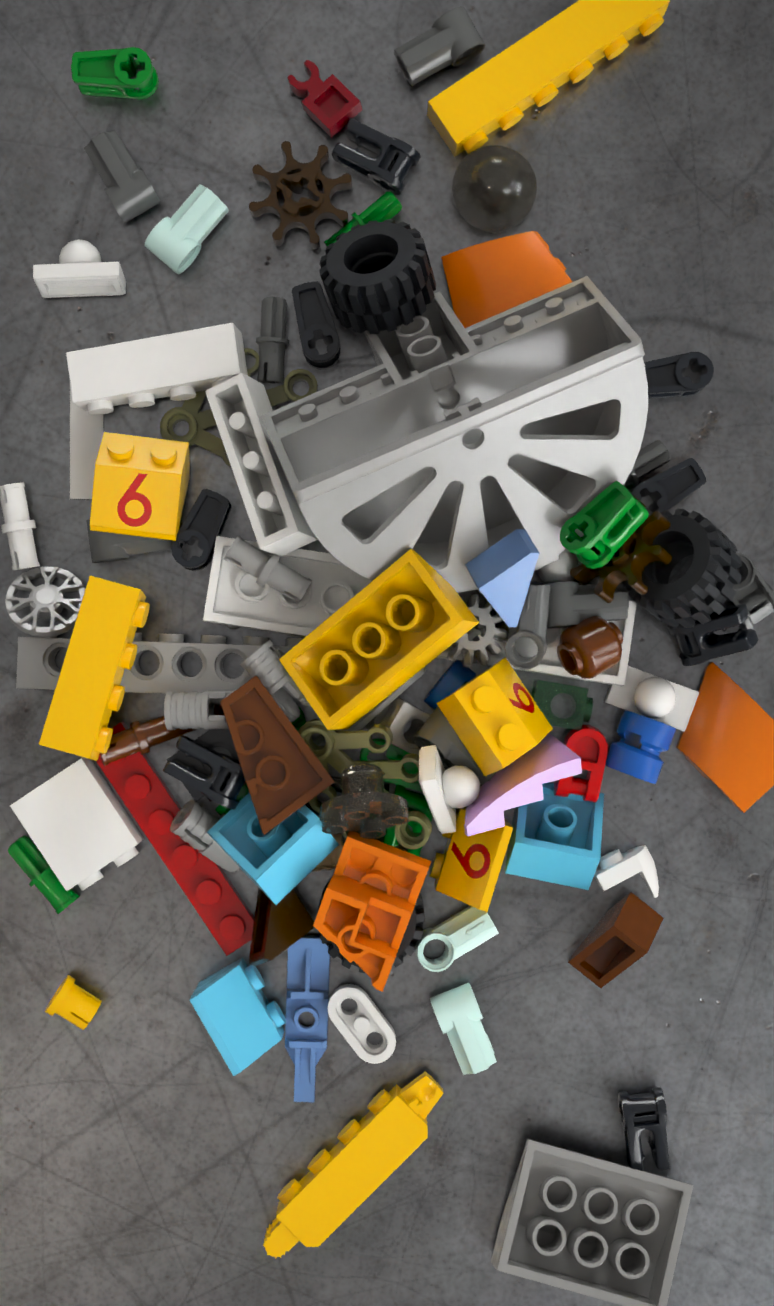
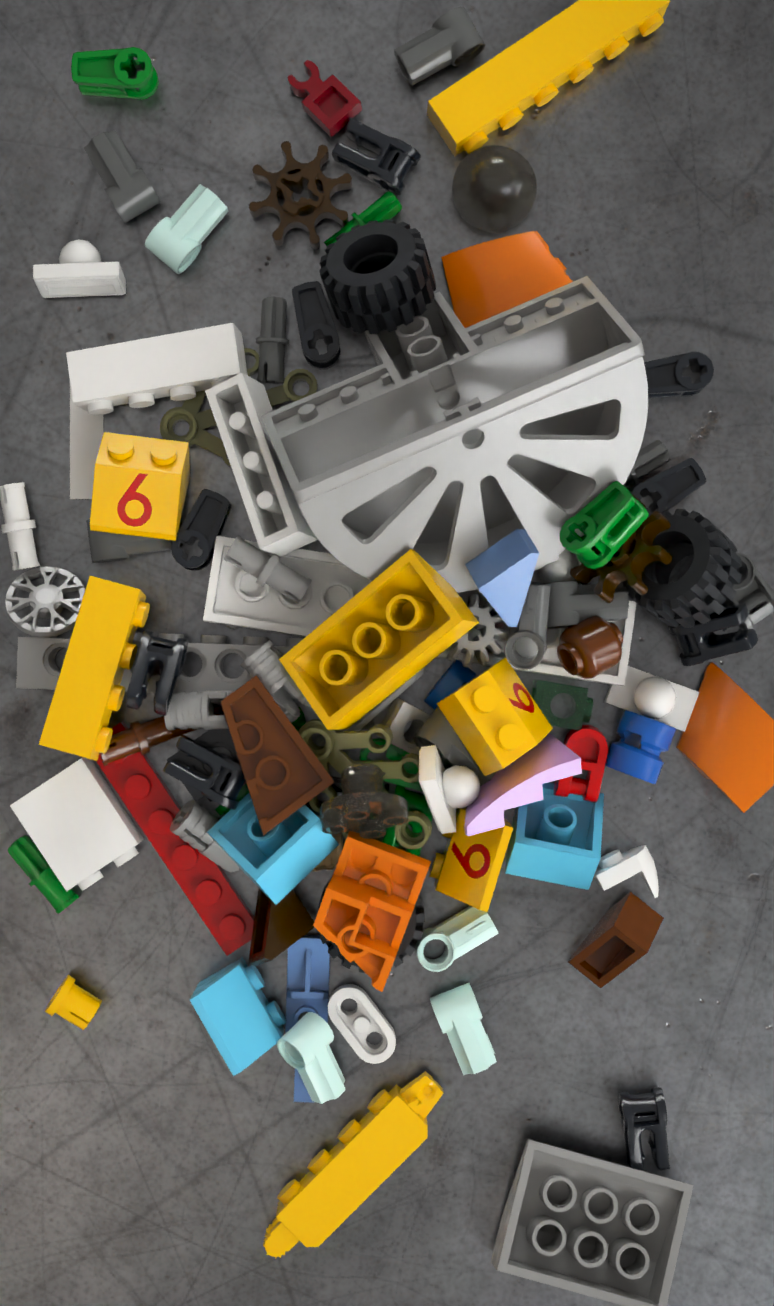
none -> black piece [126,630,188,716]
none -> light aqua piece [277,1012,346,1104]

